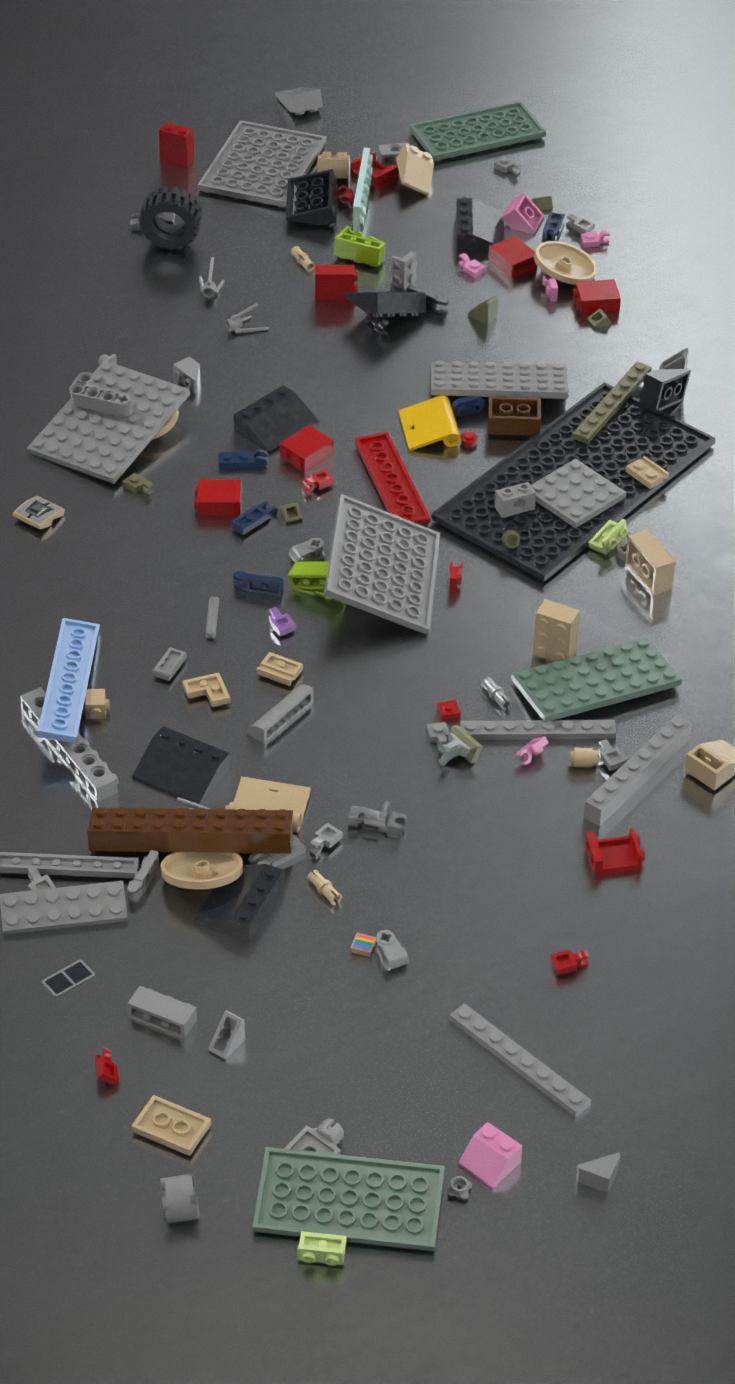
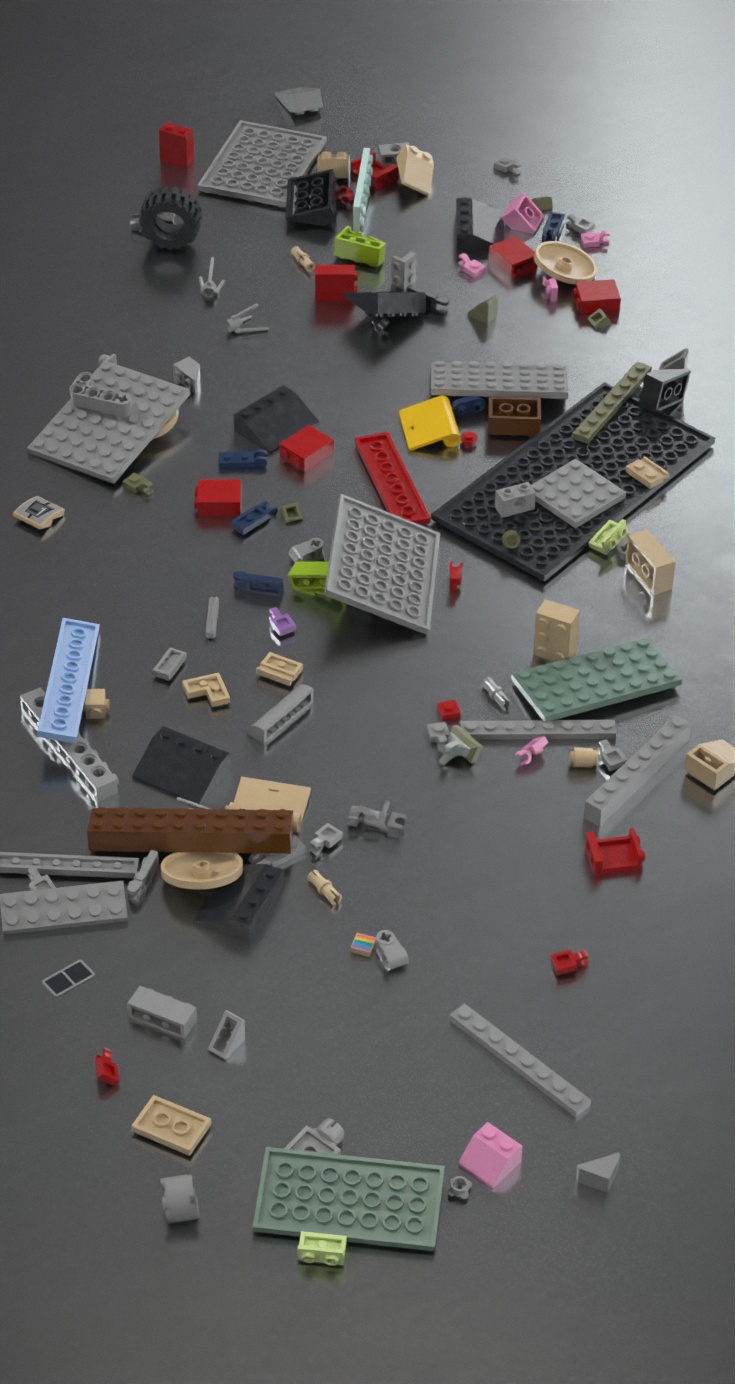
red plate [302,469,335,493] -> none
sand green plate [410,101,546,161] -> none

